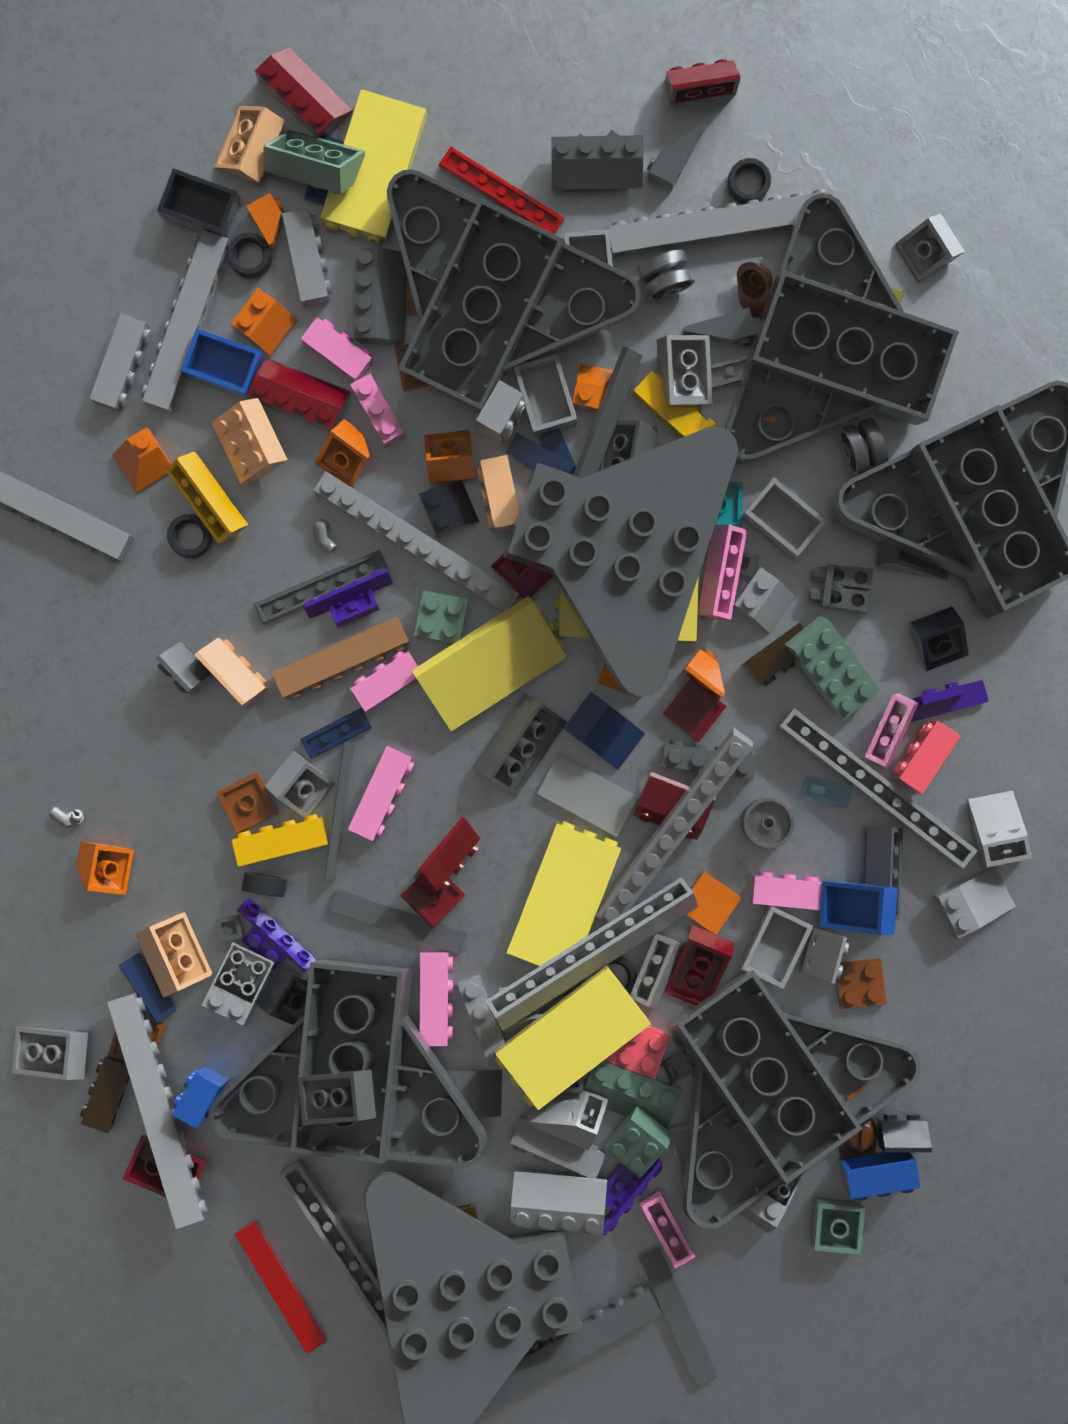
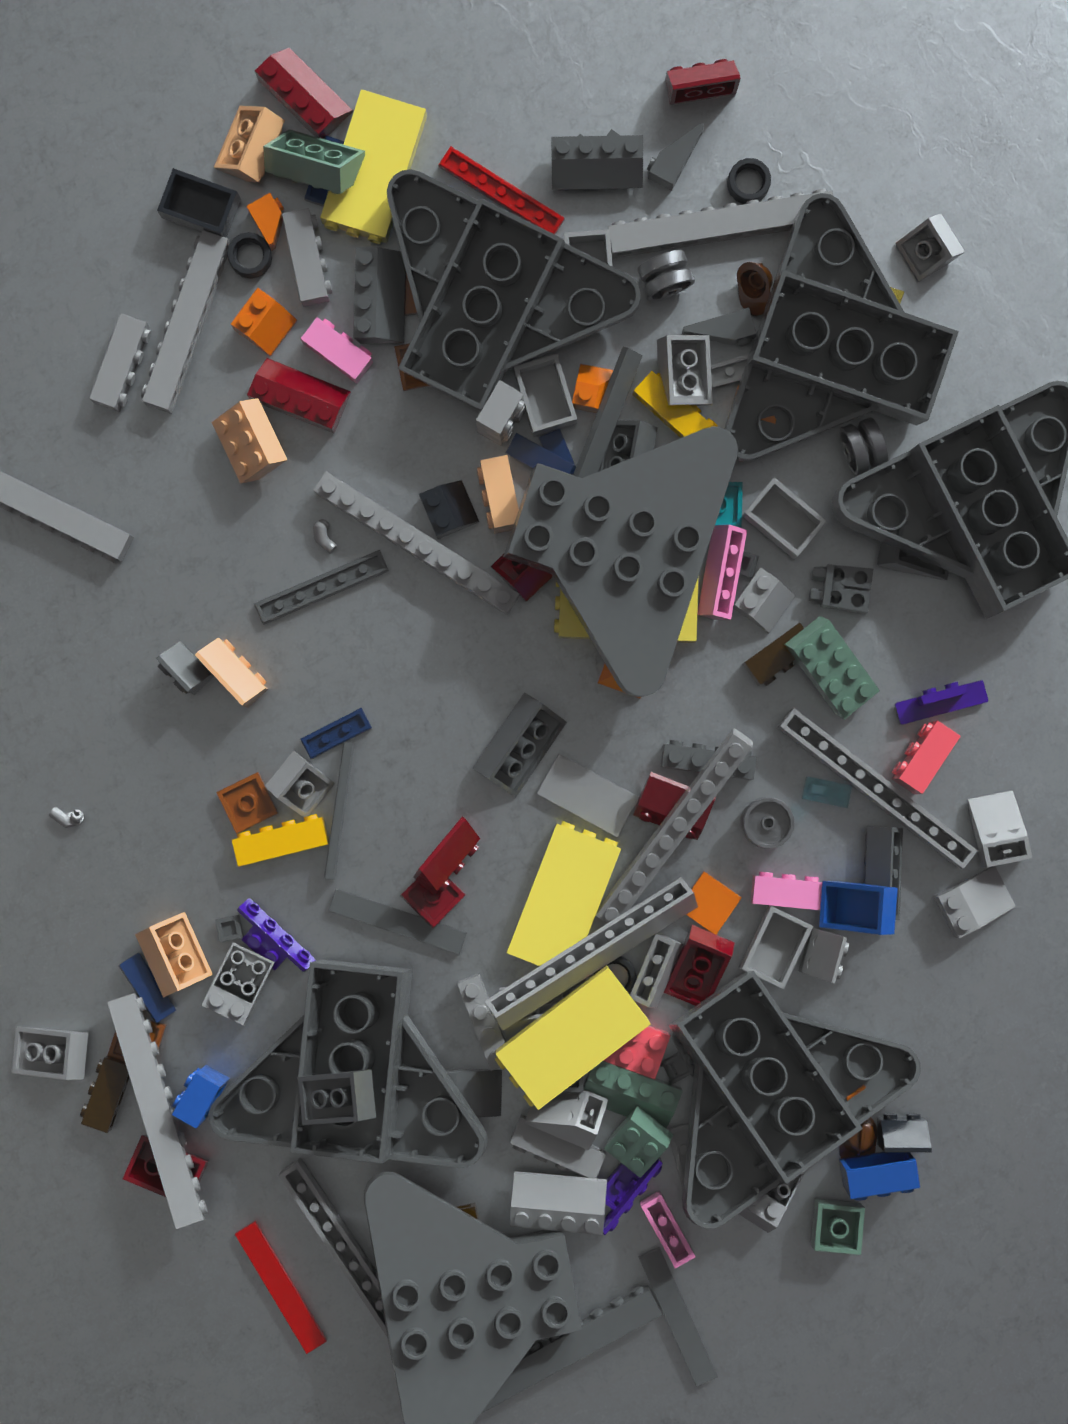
orange slope [76,841,134,895] -> none
orange slope [112,427,171,494] -> none
yellow brick [165,451,248,544] -> none
black tyre [167,514,212,558] -> none
blue piece [181,328,264,399] -> none
black tyre [241,872,287,897] -> none
black slope [255,964,308,1025] -> none
medium nougat brick [272,616,410,701] -> none
dark purple bracket [303,569,393,628] -> none
orange slope [315,419,370,488] -> none
bright pink brick [348,746,414,841] -> none
bright pink brick [350,373,405,448] -> none
bright pink brick [350,651,418,713] -> none
light yellow brick [412,596,567,732] -> none
sand green brick [414,590,469,645] -> none
bright pink brick [420,951,453,1046] -> none
orange slope [424,430,475,483] -> none
dark blue slope [563,692,645,770] -> none
dark red plate [662,678,727,742] -> none
orange slope [682,649,725,700] -> none
dark orange plate [836,958,887,1009] -> none
bright pink brick [865,693,919,767] -> none
black slope [910,606,969,671] -> none

